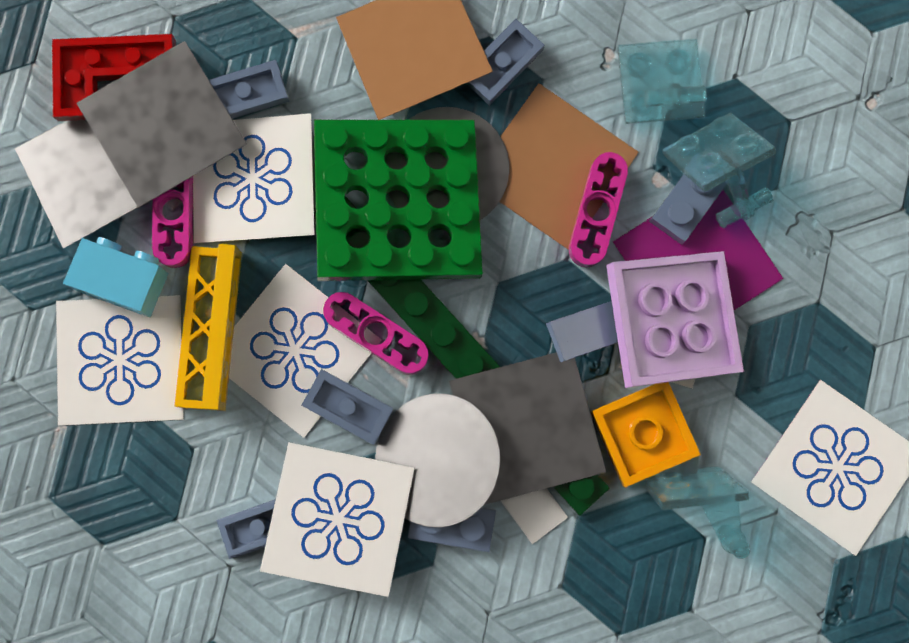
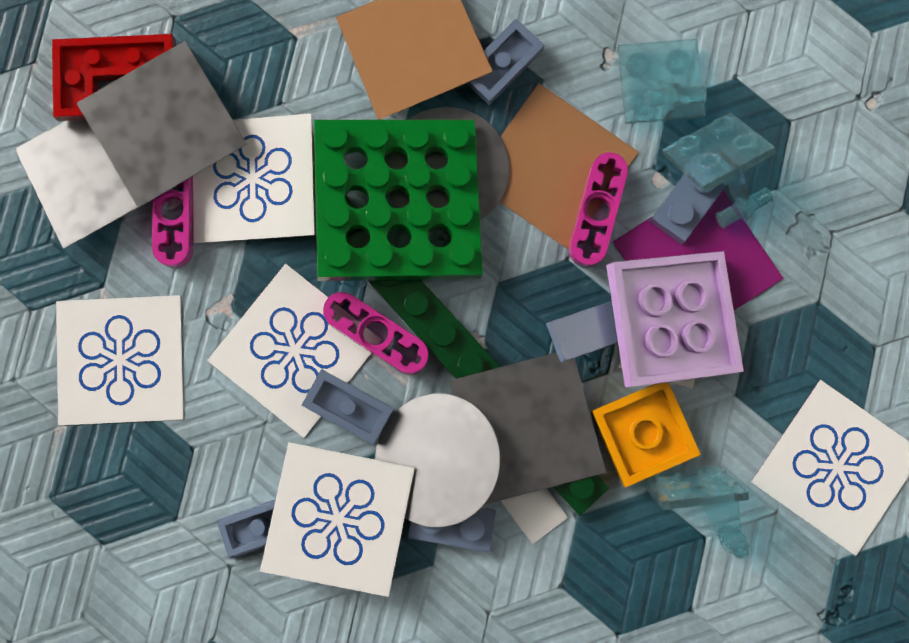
medium azure brick [63,237,169,318] -> none
yellow fence [174,244,242,411] -> none
sand blue plate [209,60,290,119] -> none

